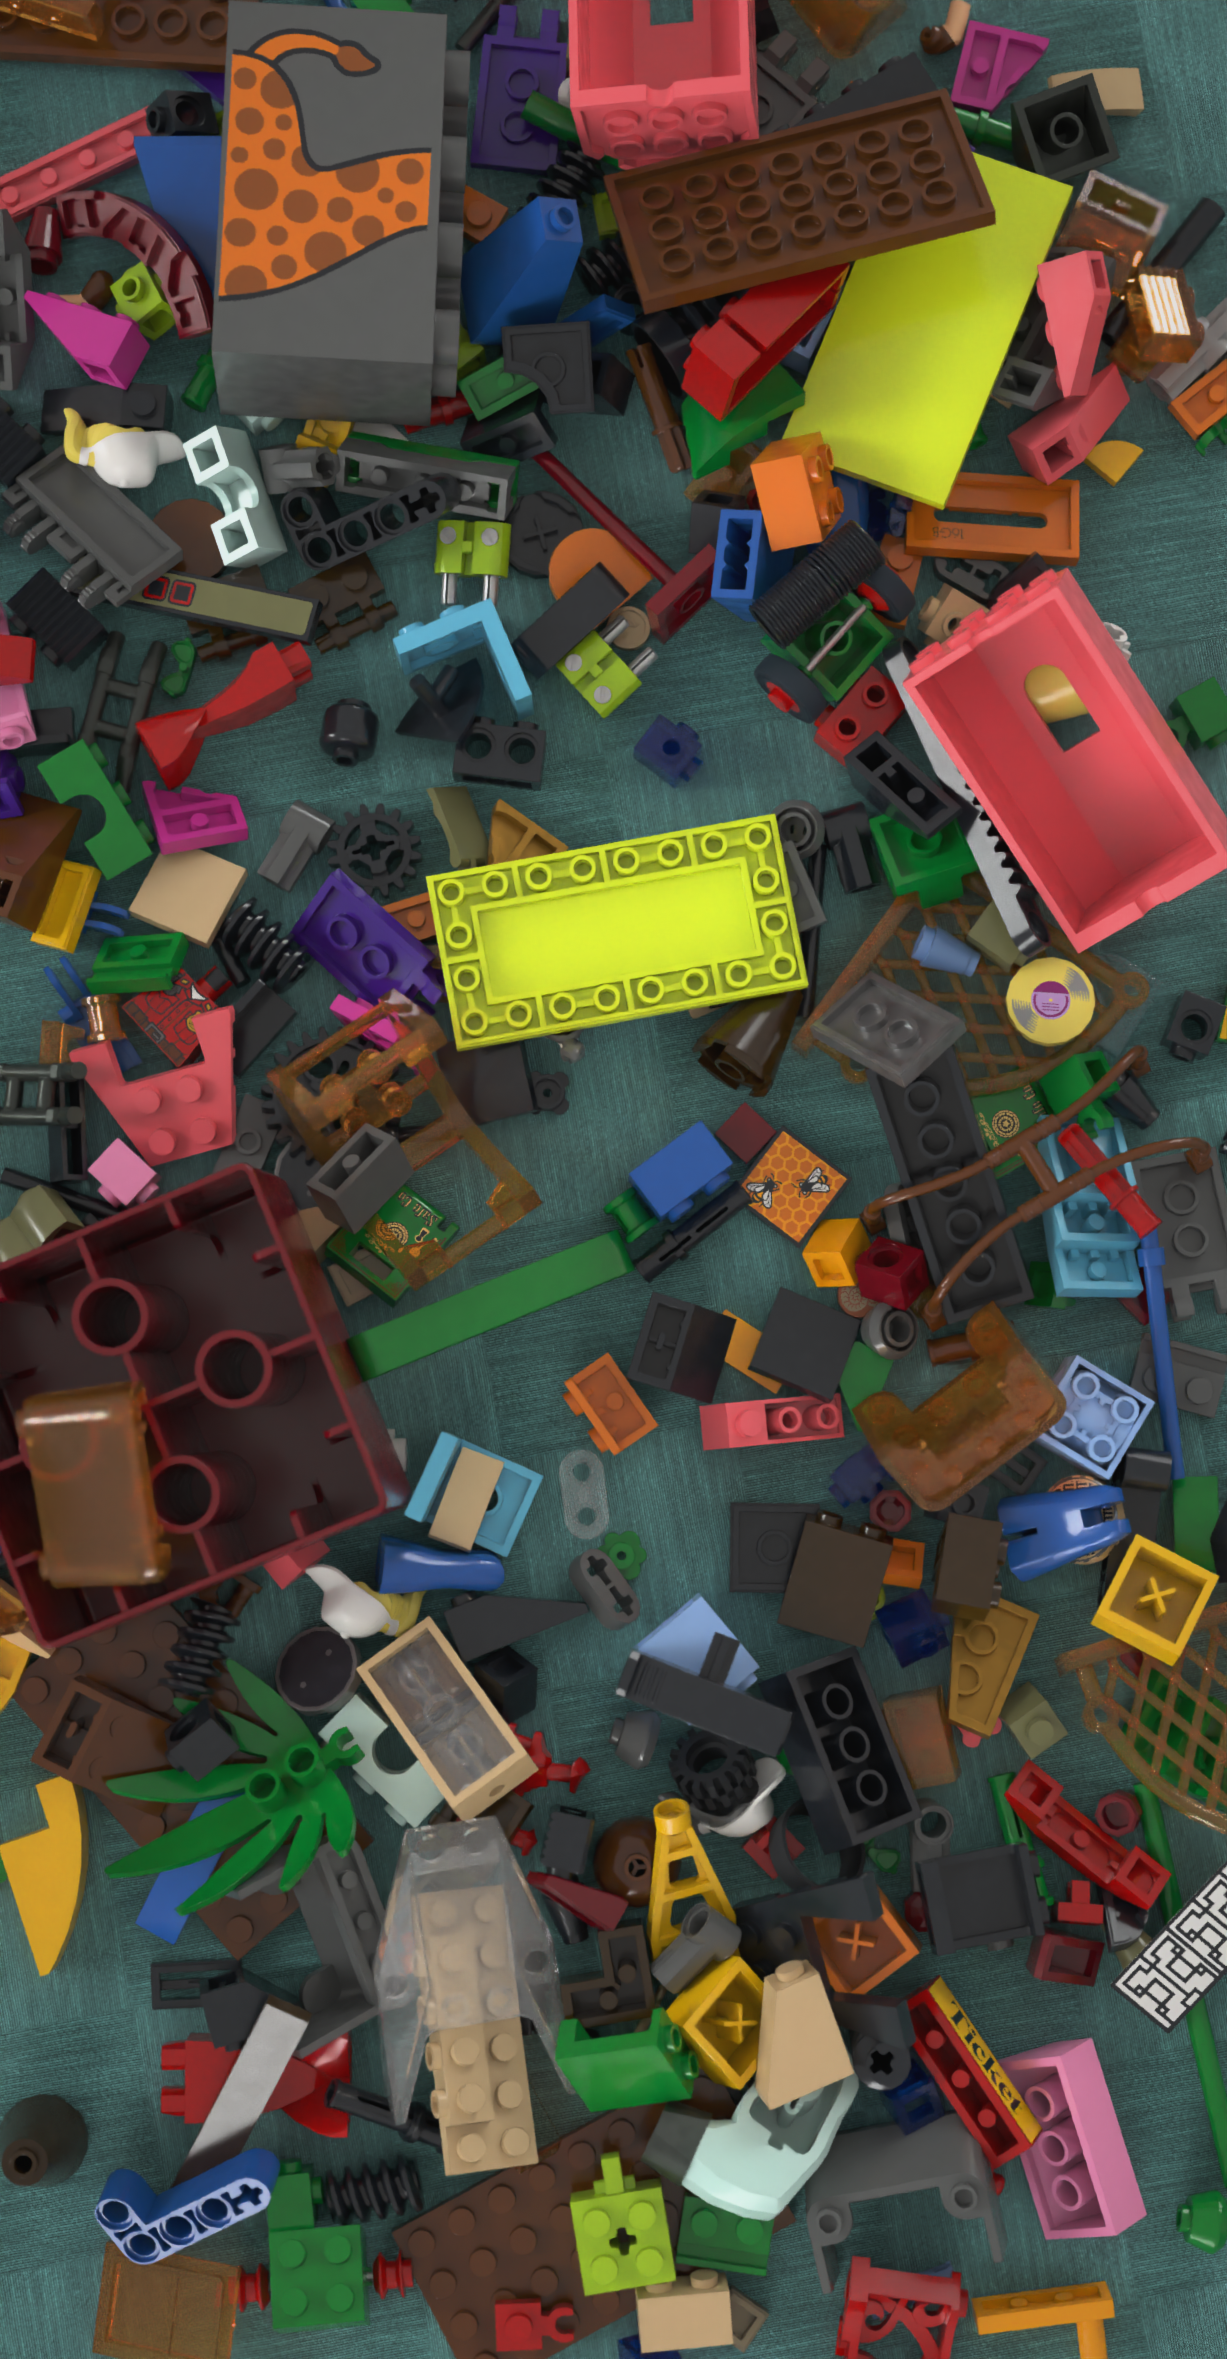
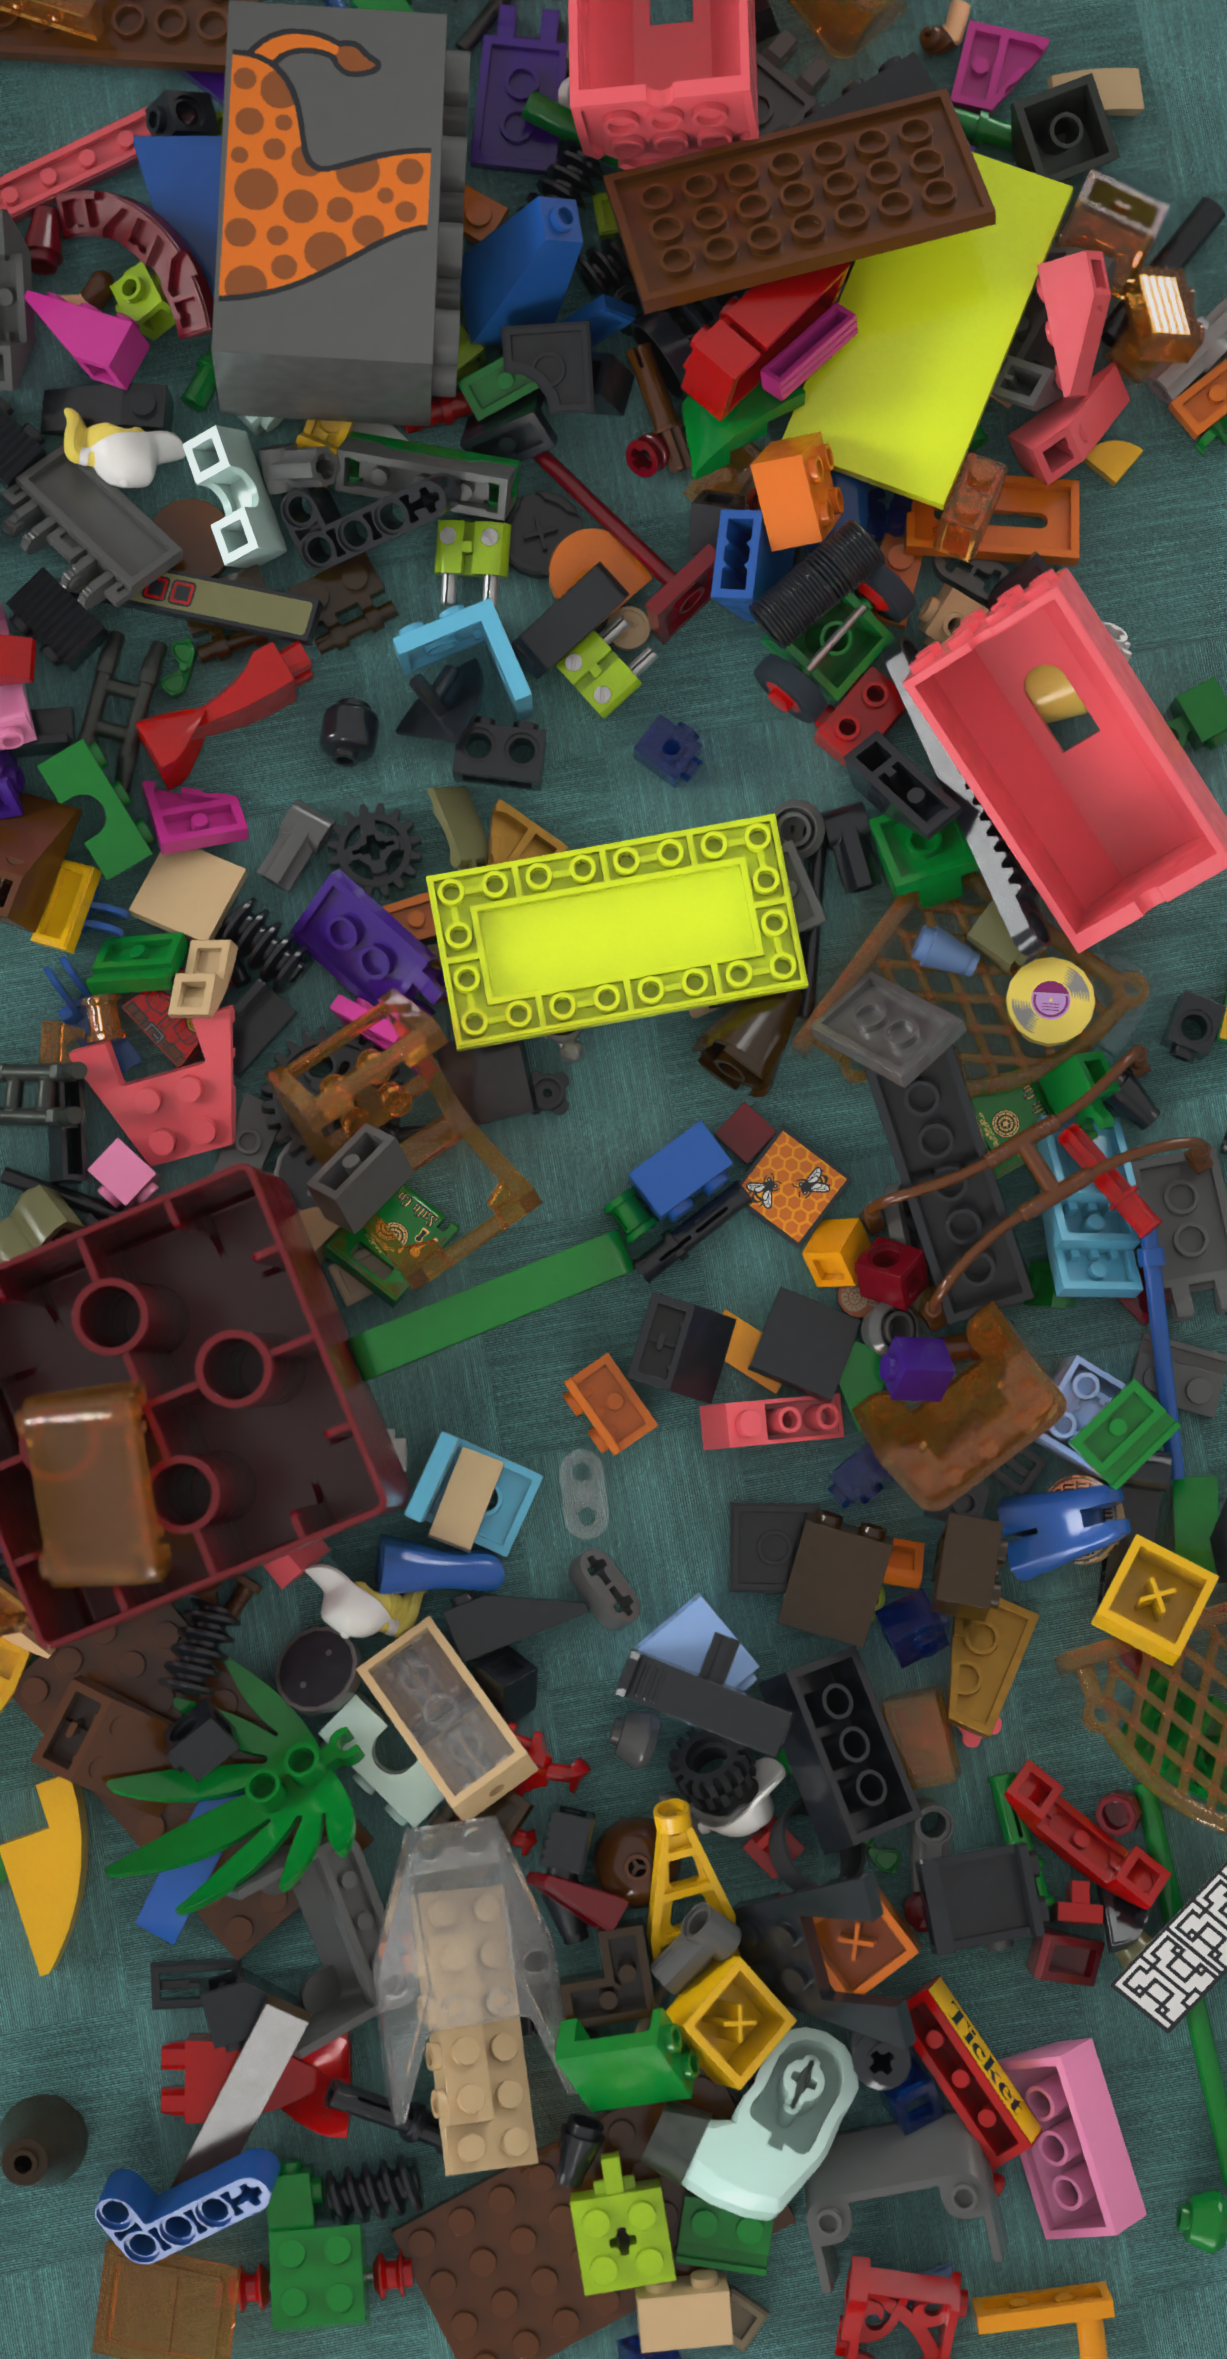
red plate [495,2298,574,2352] -> none
green plant [597,1531,647,1580] -> none
tan slope [755,1960,854,2110] -> none
dark red tile [869,1490,911,1532] -> none
olive brick [999,1681,1068,1760] -> none
none -> tan slope [168,940,238,1018]
none -> black cone [556,2114,605,2188]
none -> dark red bush [626,433,670,478]
none -> dark pink piece [760,302,858,401]
none -> dark purple brick [879,1336,956,1402]
none -> clear orange brick [933,453,1009,562]
none -> green plate [1067,1379,1182,1491]

